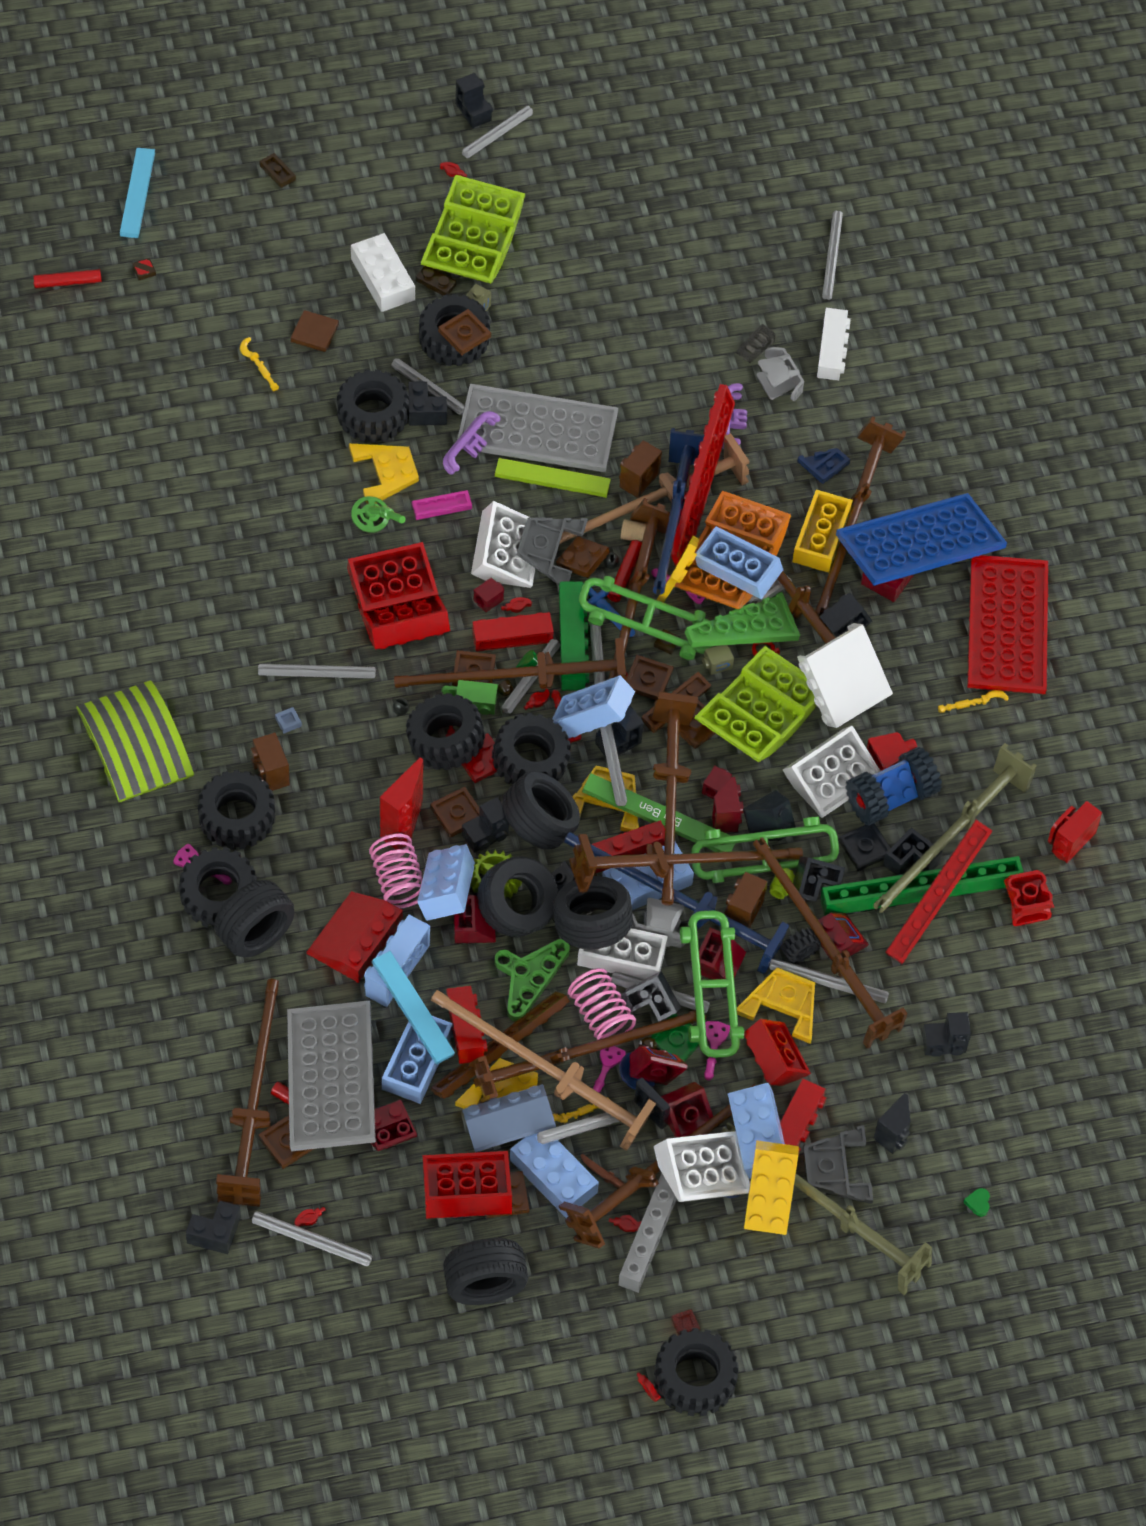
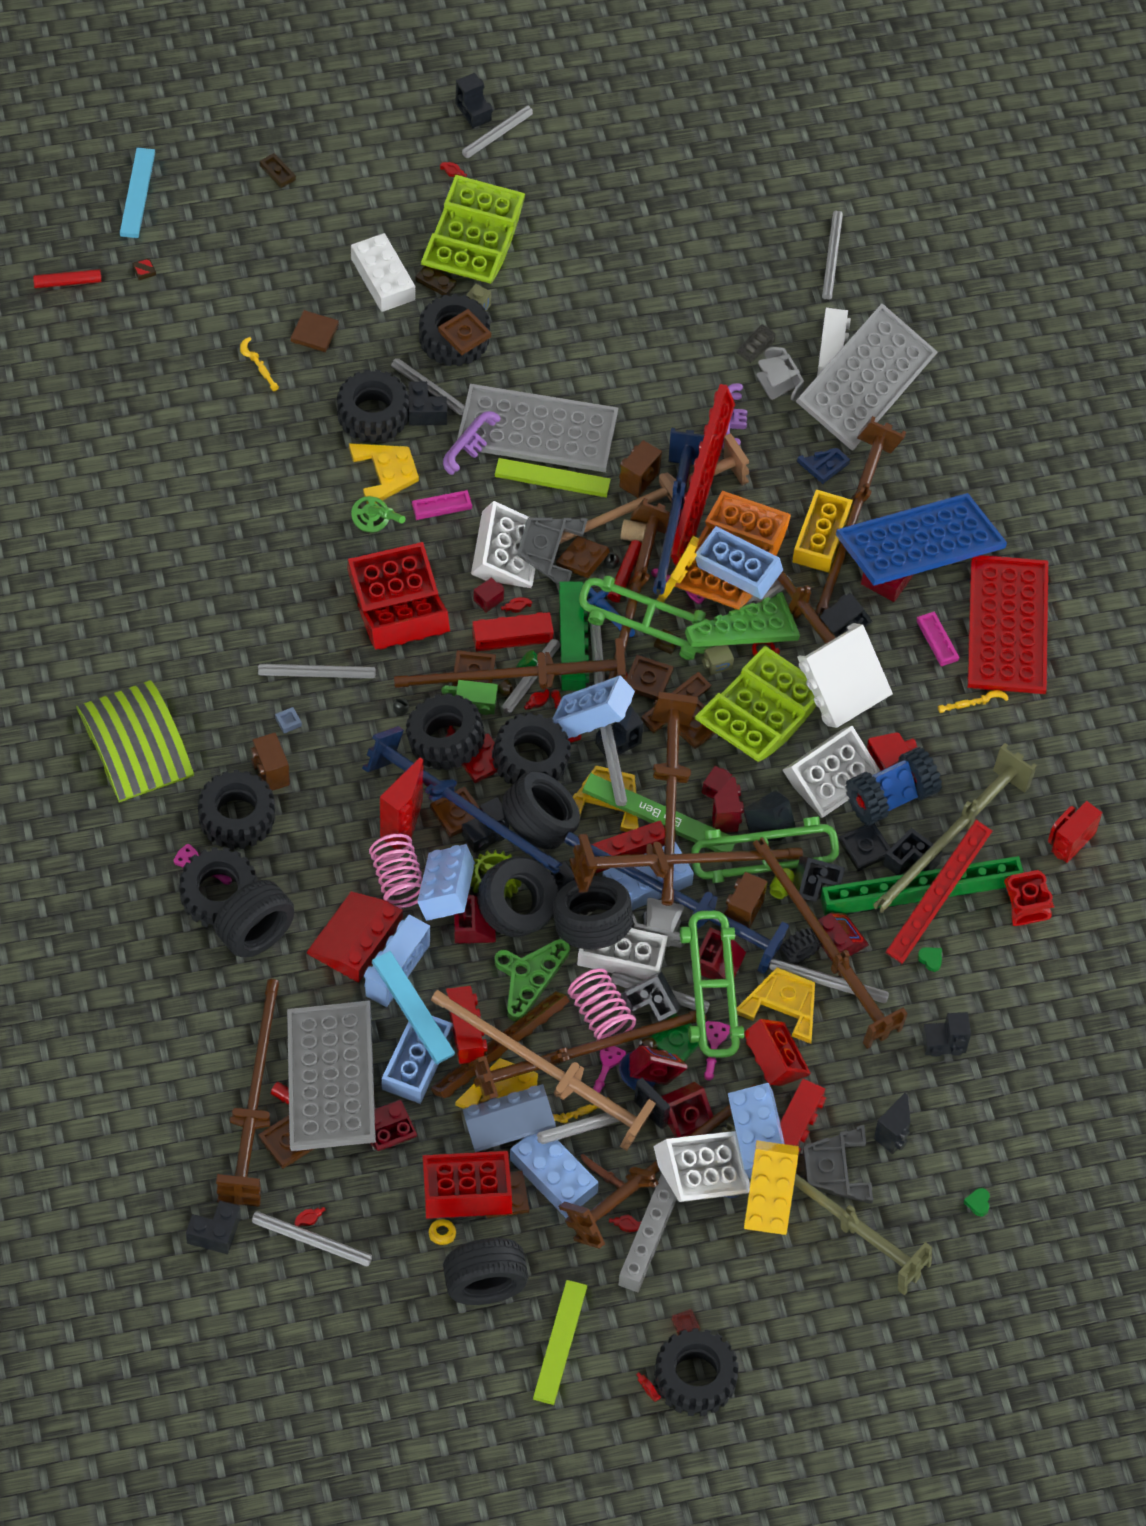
none -> dark blue piece [362,726,562,874]
none -> yellow piece [429,1219,456,1245]
none -> lime tile [533,1280,587,1405]
none -> light grey plate [796,304,938,451]
none -> dark pink plate [916,611,959,666]
none -> green tile [918,947,942,972]

